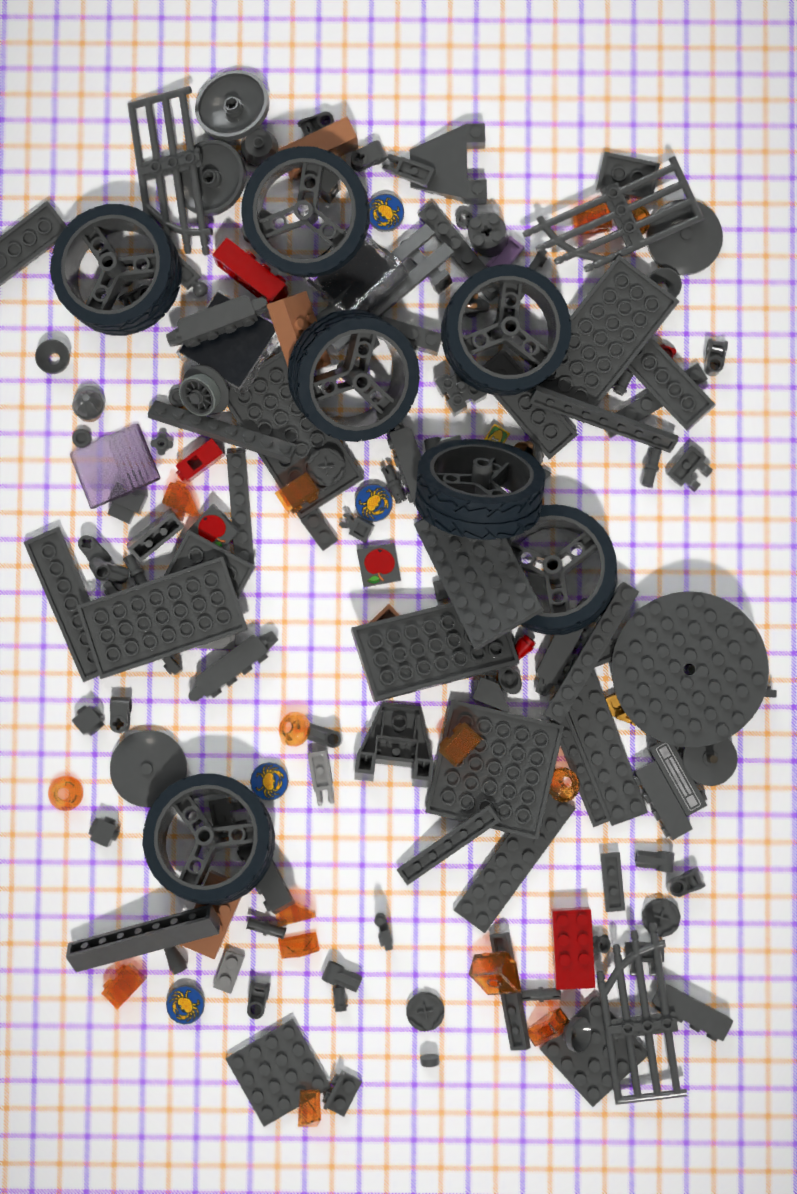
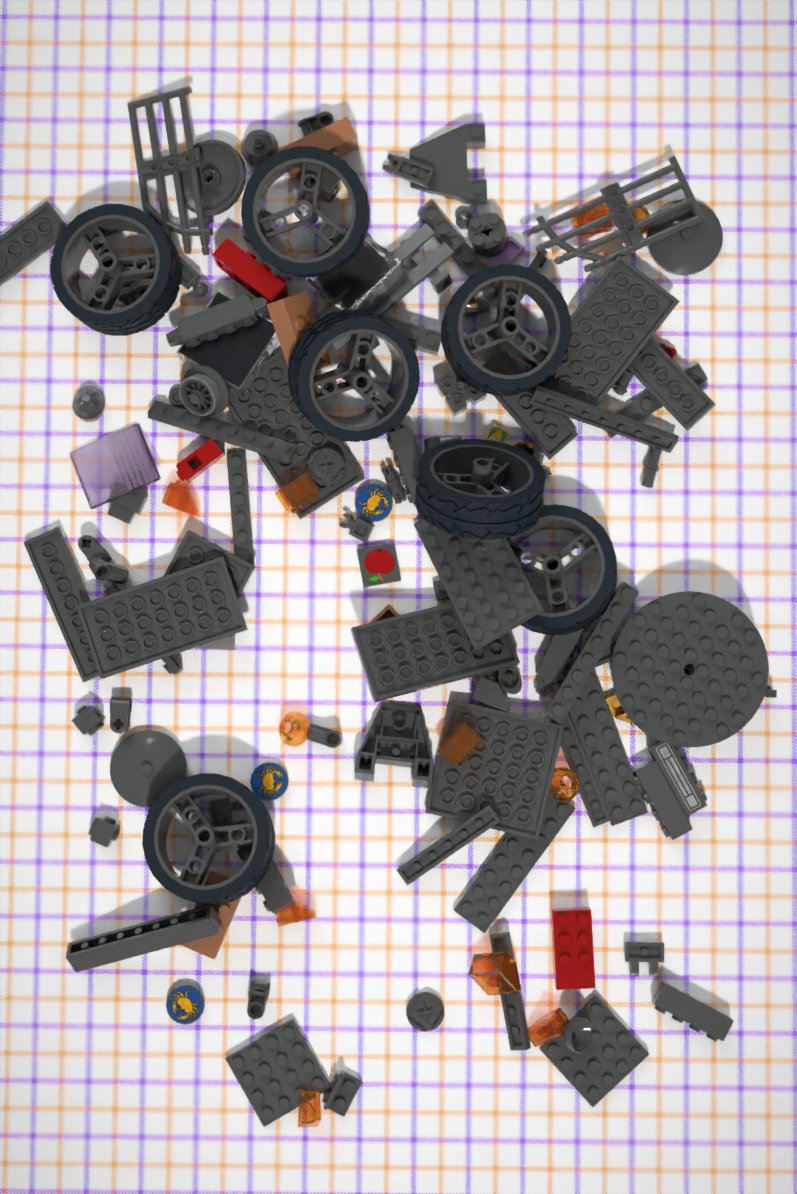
dark grey piece [35,339,70,374] -> none
clear orange piece [48,776,84,811] -> none
dark grey tile [72,429,92,449] -> none
clear orange brick [101,962,147,1010] -> none
dark grey pin [123,554,148,585] -> none
dark grey brick [127,508,185,563] -> none
dark grey plate [150,433,173,456] -> none
dark grey cone [164,946,188,975] -> none
tile [188,504,240,548] -> none
dark grey hinge [188,631,279,702] -> none
dark grey dish [195,70,270,141] -> none
light grey plate [213,950,245,994] -> none
dark grey pin [246,917,287,940] -> none
clear orange slope [278,931,320,959] -> none
dark grey plate [300,510,338,551] -> none
light grey hinge [307,750,334,806] -> none
dark grey piece [321,960,363,992] -> none
dark grey pin [332,987,348,1012] -> none
dark grey piece [351,140,388,172] -> none
tile [369,194,404,232] -> none
dark grey plate [374,913,393,951] -> none
dark grey tile [420,1054,440,1067] -> none
red cone [514,634,536,660] -> none
dark grey pin [521,987,561,1002] -> none
dark grey plate [593,934,611,955] -> none
dark grey plate [596,152,660,199] -> none
dark grey piece [597,922,688,1105] -> none
dark grey plate [600,852,625,912] -> none
dark grey piece [635,850,675,873] -> none
dark grey tile [641,898,681,937] -> none
dark grey piece [649,267,682,298] -> none
dark grey piece [666,867,706,897] -> none
dark grey plate [667,445,713,492] -> none
dark grey piece [683,739,738,786] -> none
dark grey piece [704,338,728,376] -> none

